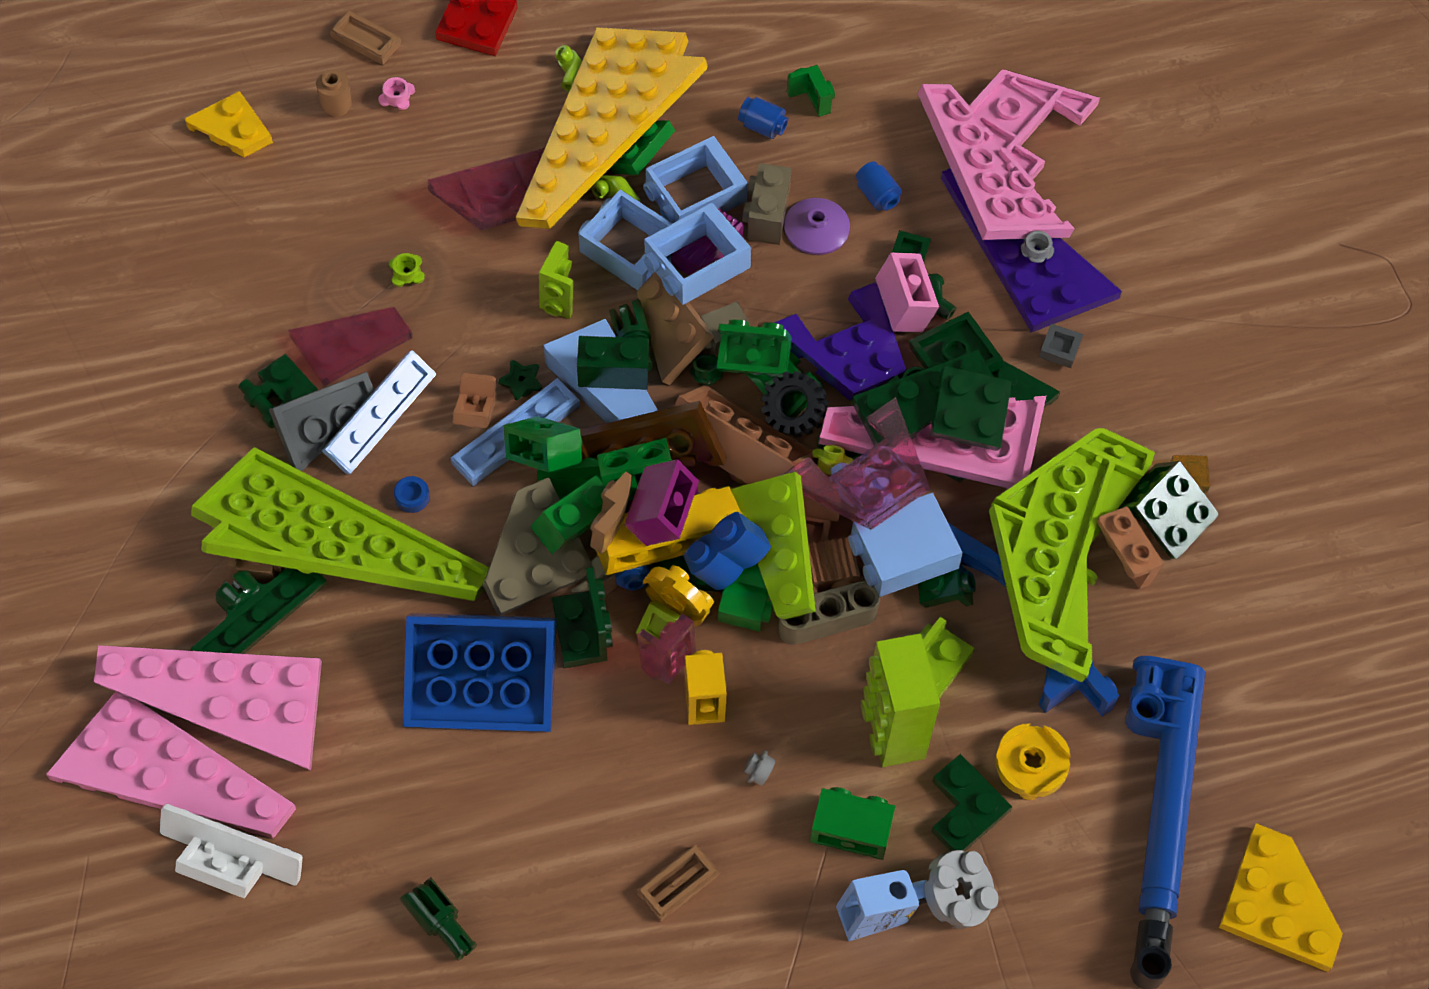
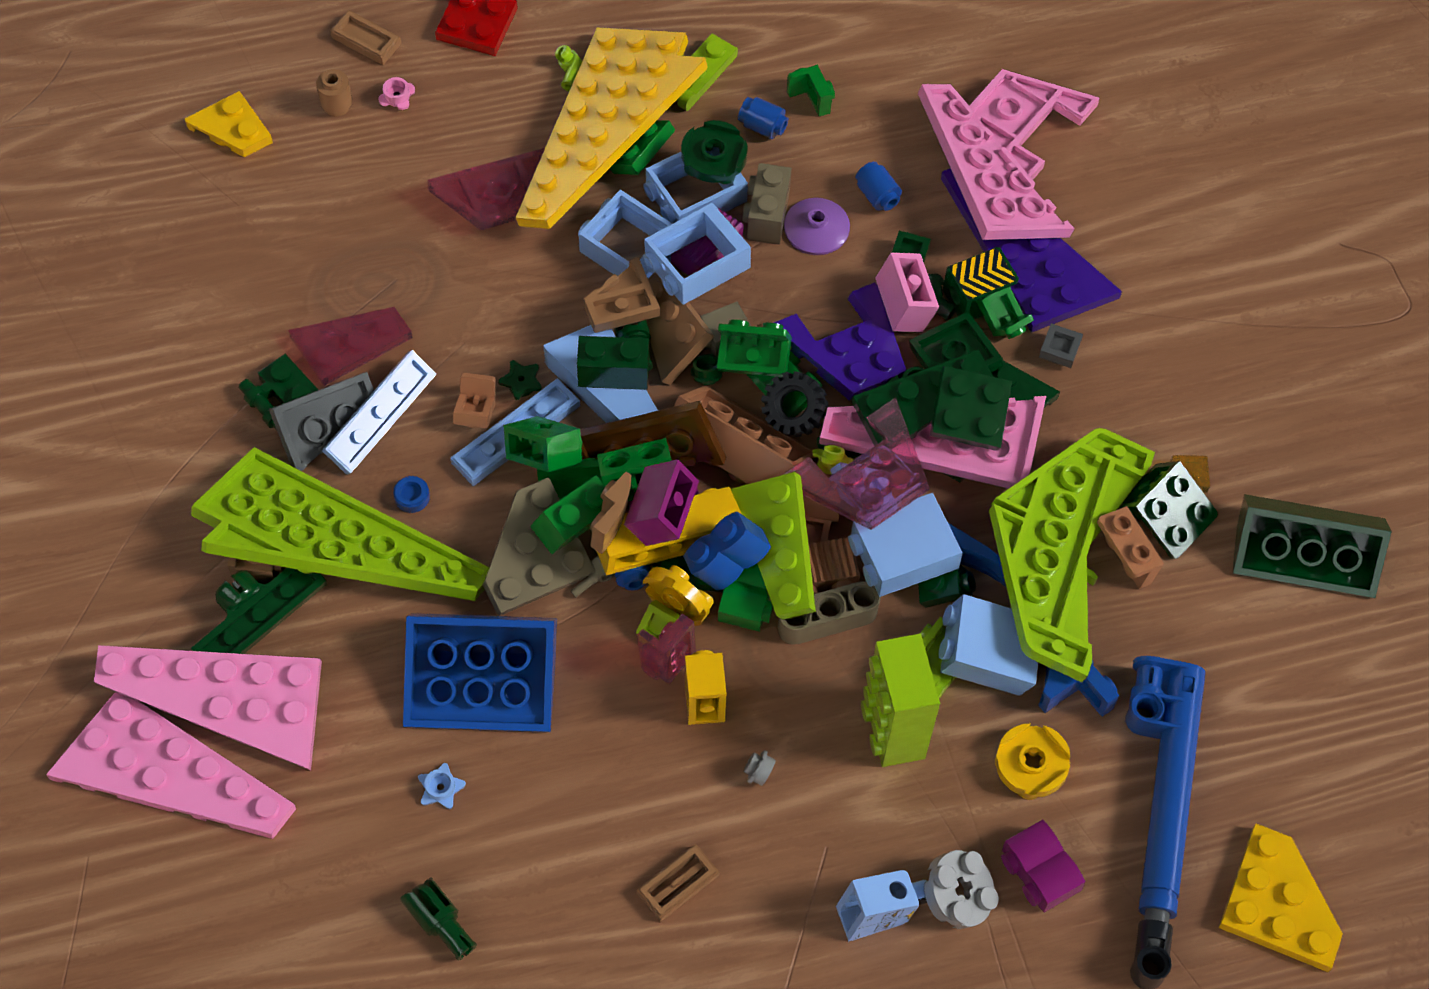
white bracket [160,804,303,899] -> none
lime plate [389,253,425,287] -> none
lime bracket [539,241,573,319] -> none
dark green bracket [552,567,613,669] -> none
lime arm [592,175,641,202] -> none
green brick [810,787,896,860] -> none
dark green plate [931,754,1012,852] -> none
light grey plate [1021,231,1054,263] -> none
none -> light blue plate [418,763,466,809]
none -> medium nougat wing [584,257,660,333]
none -> lime plate [676,33,738,111]
none -> dark green plate [681,120,748,184]
none -> light blue brick [939,594,1038,696]
none -> piece [942,247,1019,319]
none -> green bracket [976,287,1034,339]
none -> magenta brick [1001,819,1086,913]
none -> dark green slope [1233,494,1392,598]

